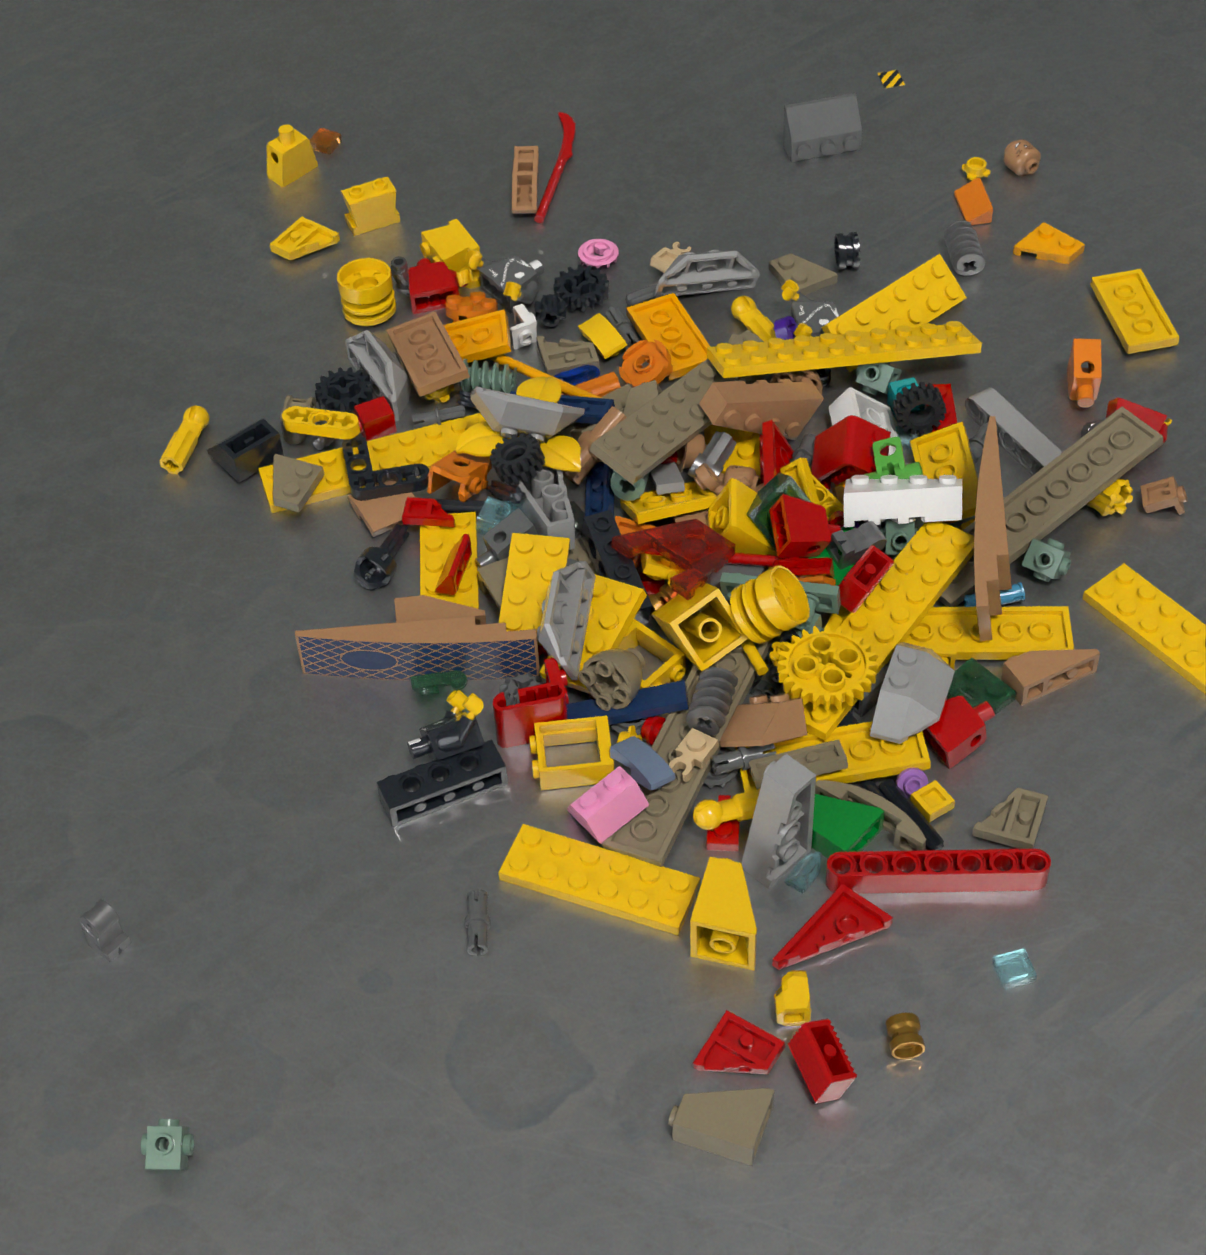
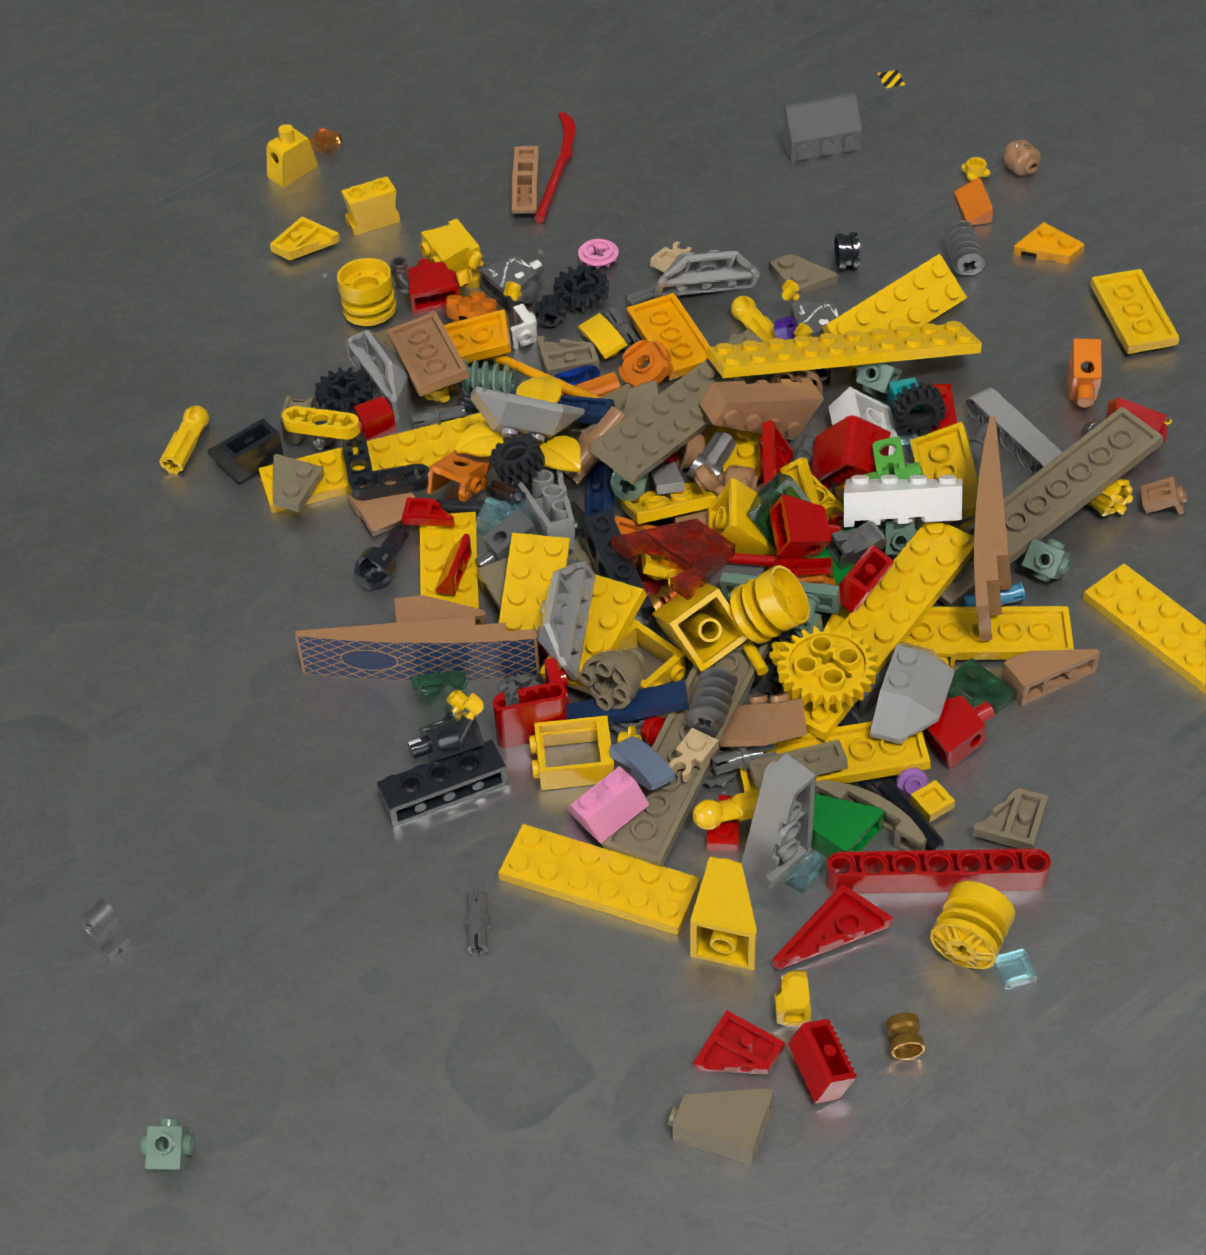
none -> yellow wheel [930,881,1016,970]

